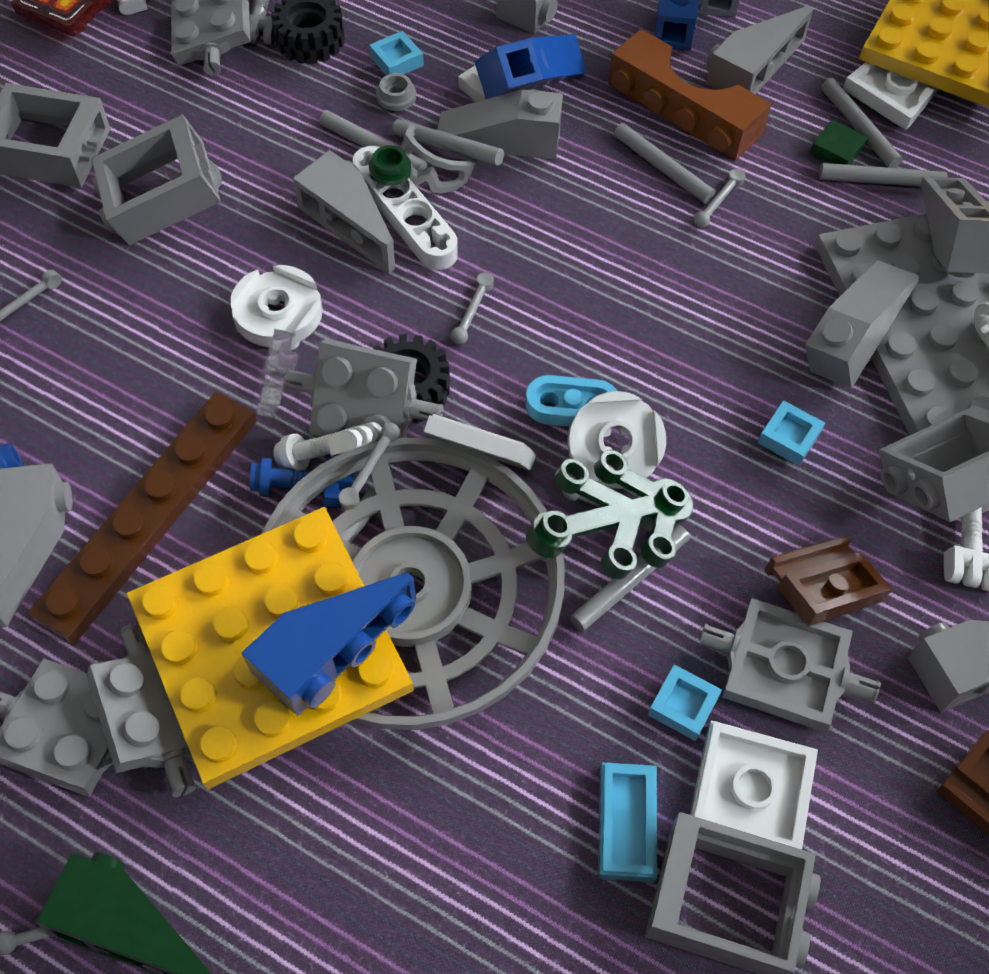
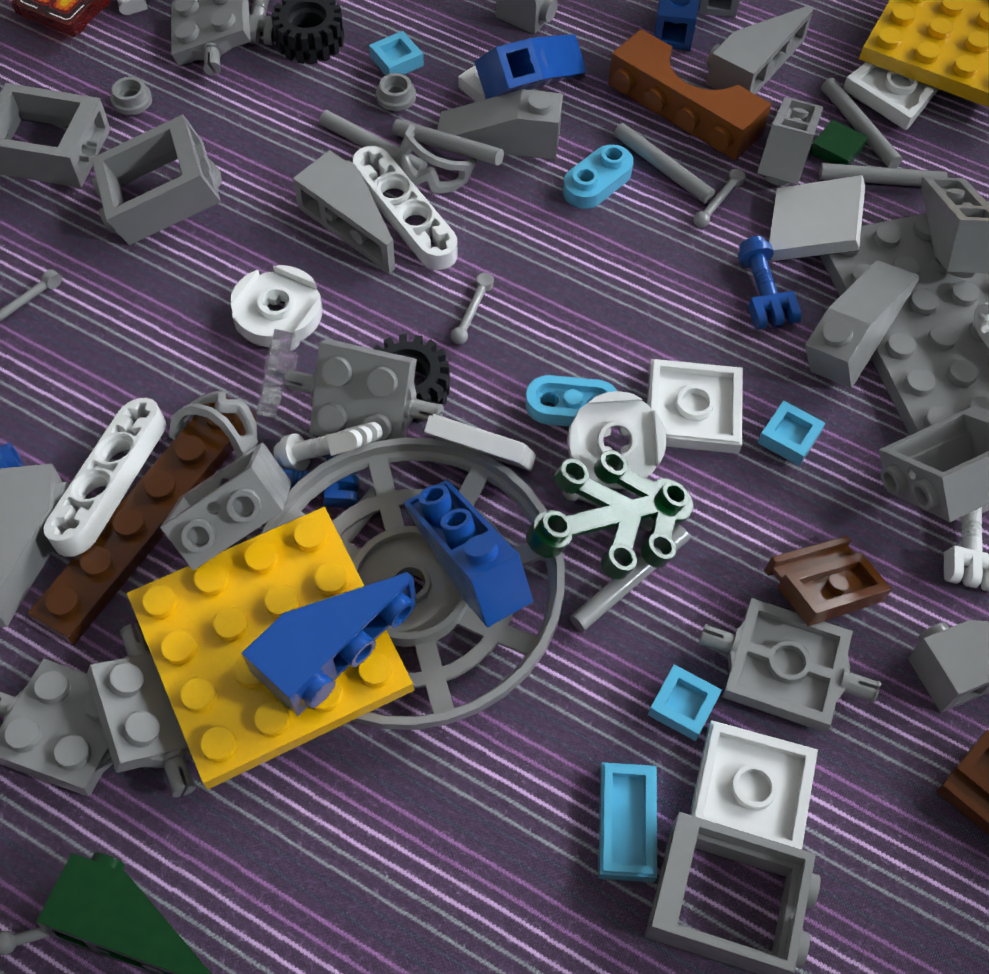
light grey hinge [339,422,400,510] -> none
dark green plate [369,145,412,186] -> none
none -> white beam [43,398,166,557]
none -> light grey plate [110,77,152,115]
none -> light grey window [160,442,292,570]
none -> light grey helmet [169,391,258,460]
none -> blue slope [403,479,534,628]
none -> medium azure plate [563,145,633,209]
none -> white tile [647,359,743,454]
none -> blue hinge [738,236,802,330]
none -> light grey slope [757,97,823,186]
none -> white tile [769,175,865,261]

